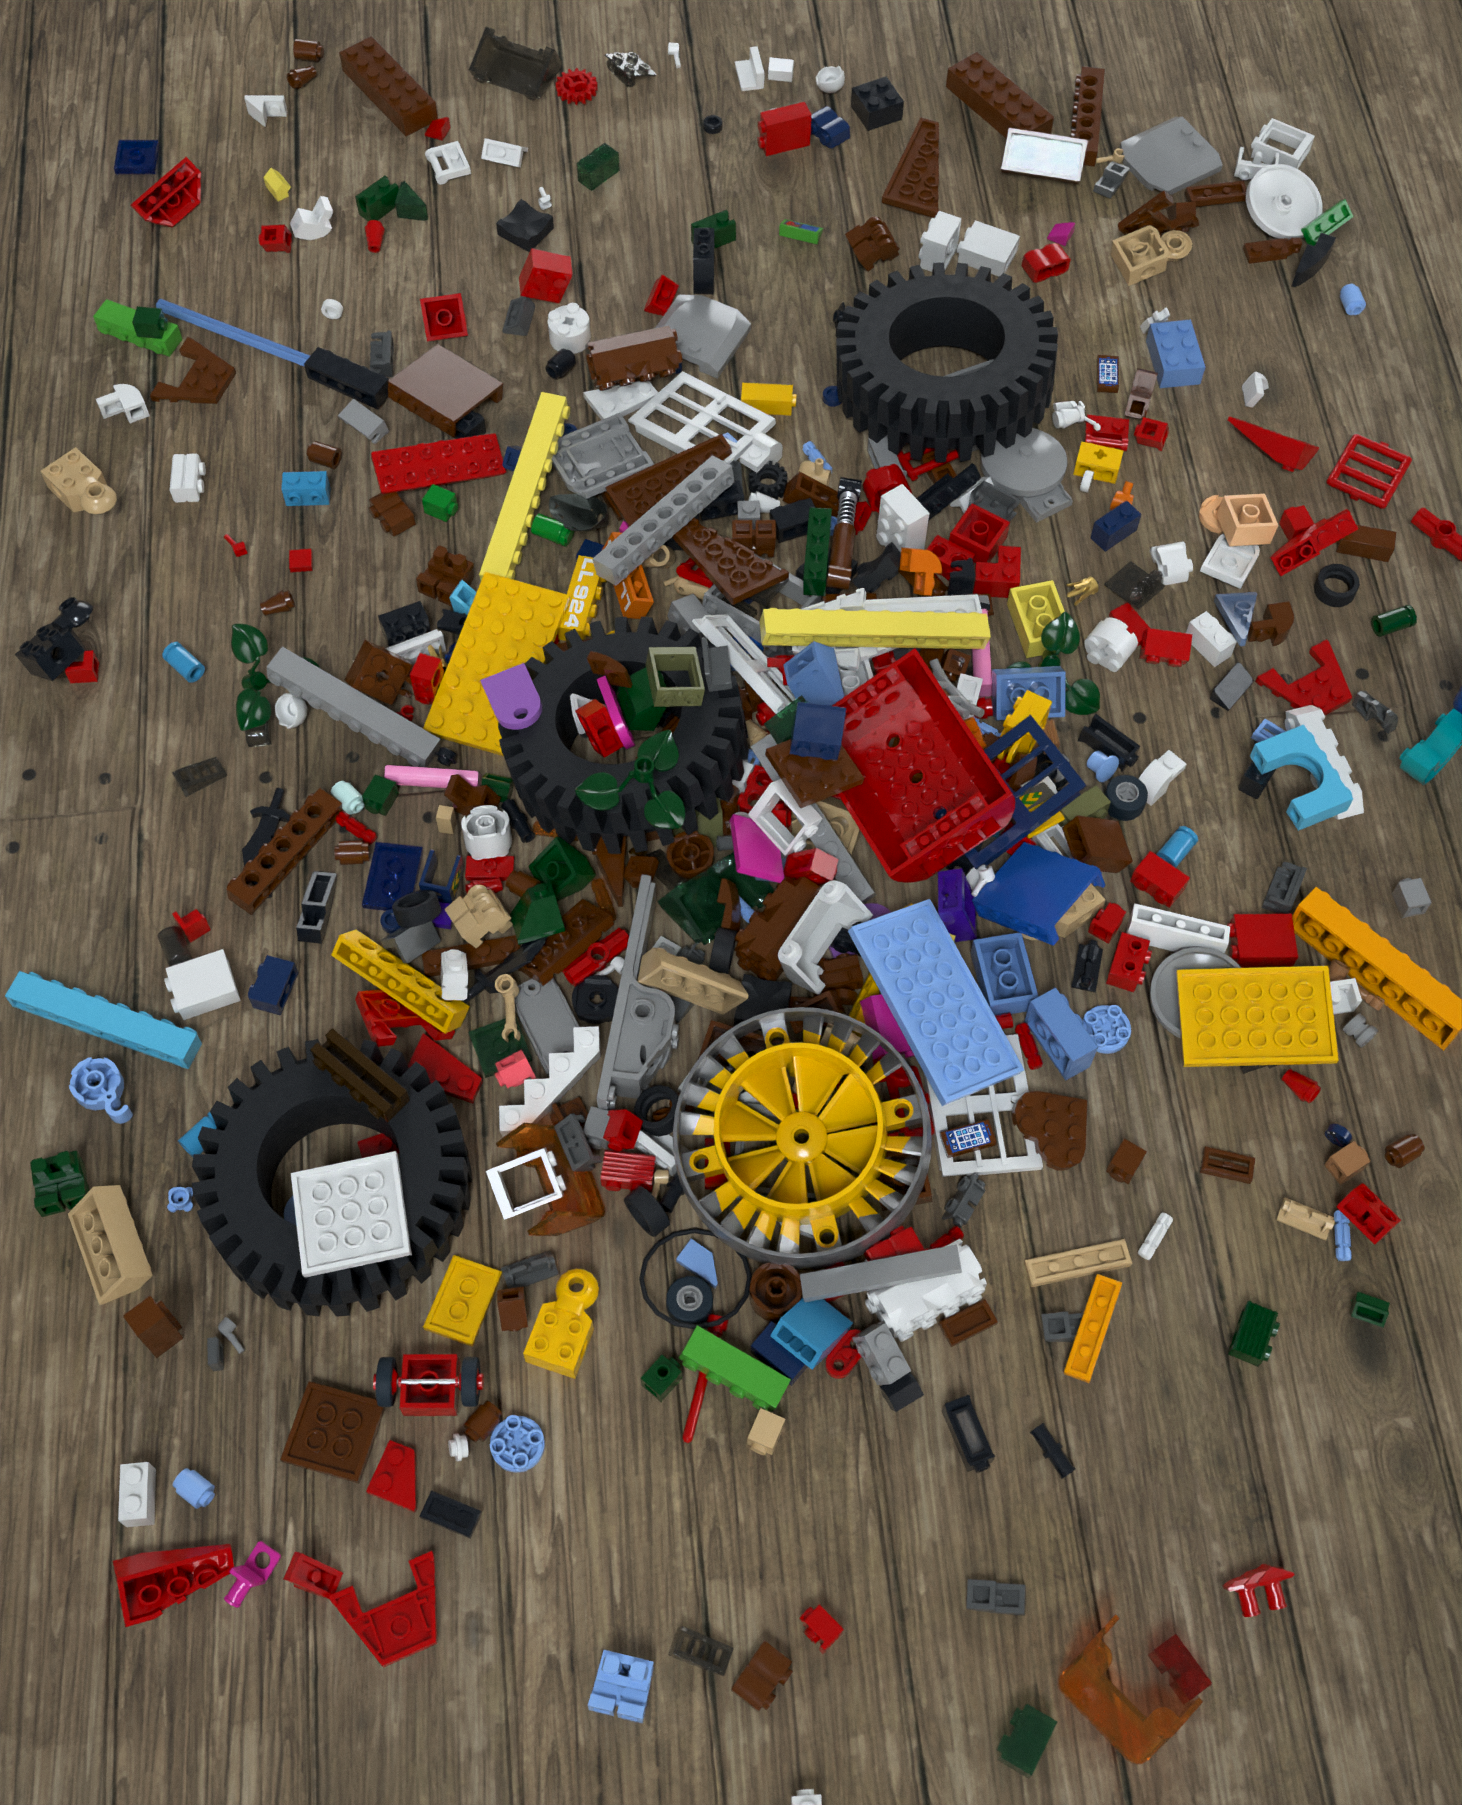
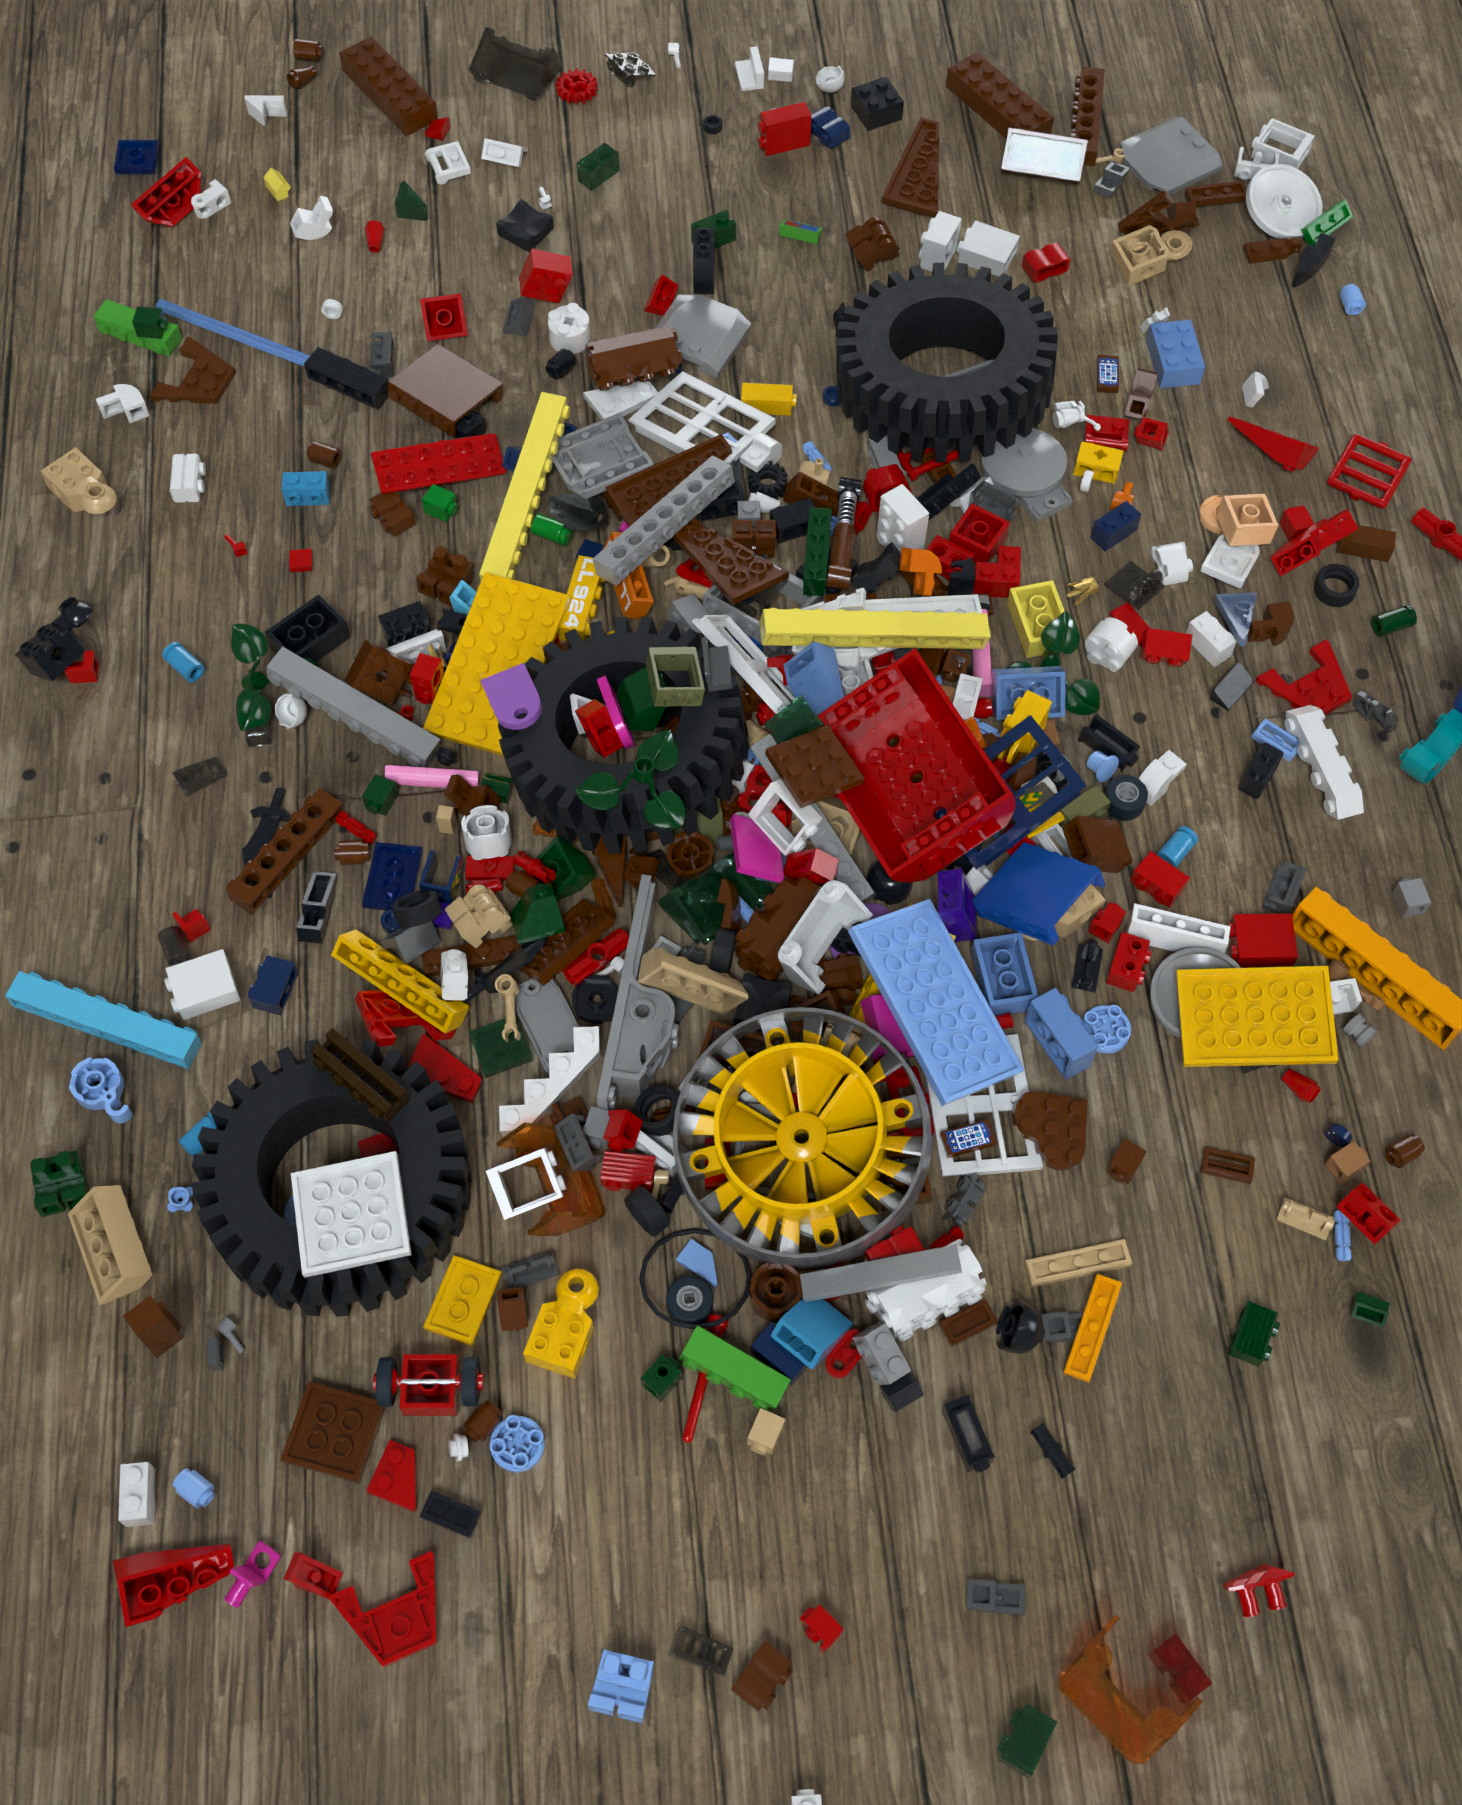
red brick [258,224,292,253] -> none
reddish brown cone [260,590,295,616] -> none
light aqua brick [331,781,364,815] -> none
light grey hinge [338,399,390,444] -> none
dark green brick [355,175,401,221] -> none
coral brick [495,1050,537,1089] -> none
black pin [501,799,535,843] -> none
reddish brown slope [587,651,633,688] -> none
dark blue slope [790,702,846,760] -> none
light grey piece [930,659,985,719] -> none
white hand [971,865,995,897] -> none
red axle [1015,1023,1043,1070] -> none
dark pink slope [1047,222,1075,246] -> none
white axle [1138,1212,1173,1260] -> none
medium azure arch [1250,725,1353,831] -> none
none -> white leg [191,179,231,219]
none -> black brick [265,594,350,662]
none -> red pin [513,851,556,883]
none -> black cylinder [866,860,913,905]
none -> black cylinder [996,1299,1045,1354]

